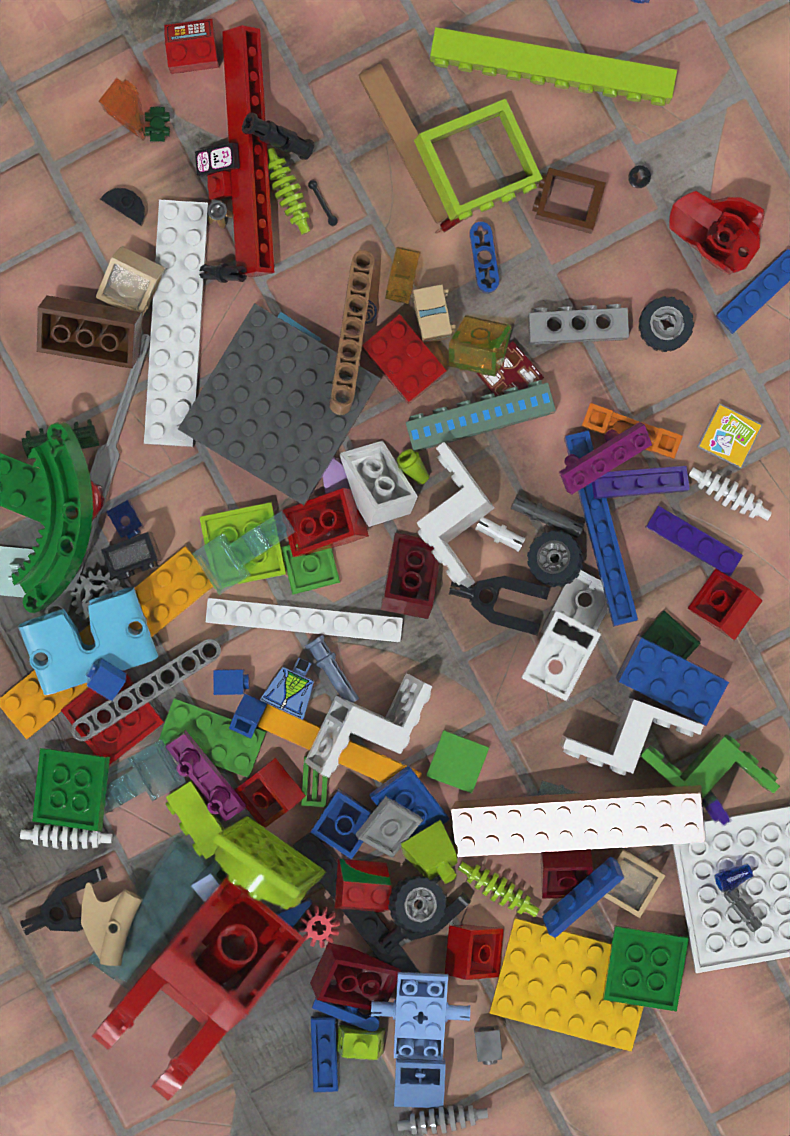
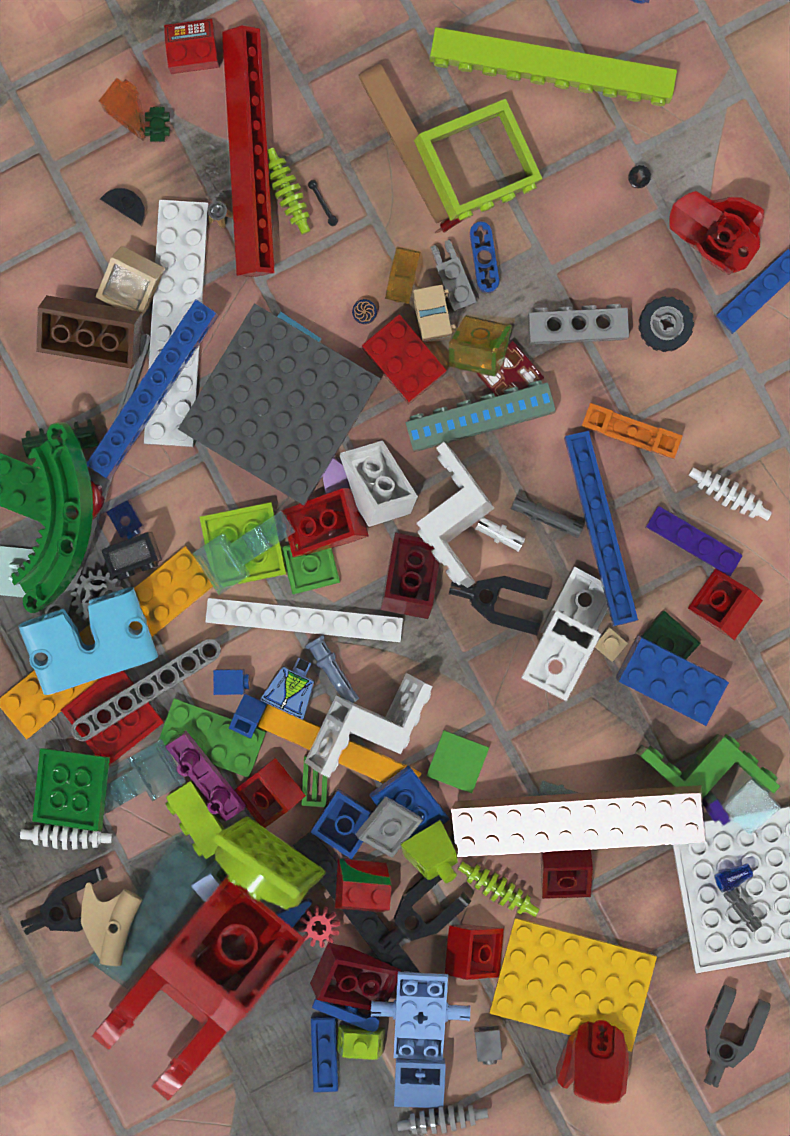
blue brick [86,658,126,701] -> none
tile [195,143,240,177] -> none
black pin [199,263,247,283] -> none
red plate [207,171,232,200] -> none
black piece [242,113,314,160] -> none
medium nougat beam [330,250,374,415] -> none
black wheel [388,876,446,932] -> none
lime cone [397,449,430,485] -> none
black wheel [527,531,584,587] -> none
reddish brown window [532,168,606,234] -> none
blue plate [542,857,625,938] -> none
magenta plate [559,422,652,495] -> none
white bracket [559,697,704,776] -> none
dark purple plate [592,466,690,499] -> none
green plate [603,925,689,1012] -> none
clear piece [604,847,665,918] -> none
tile [697,403,763,469] -> none
none -> blue brick [87,299,218,480]
none -> light grey hinge [430,239,477,312]
none -> red piece [556,1020,629,1104]
none -> tan plate [595,627,628,662]
none -> dark grey piece [704,985,771,1088]
none -> clear light blue piece [722,777,781,835]

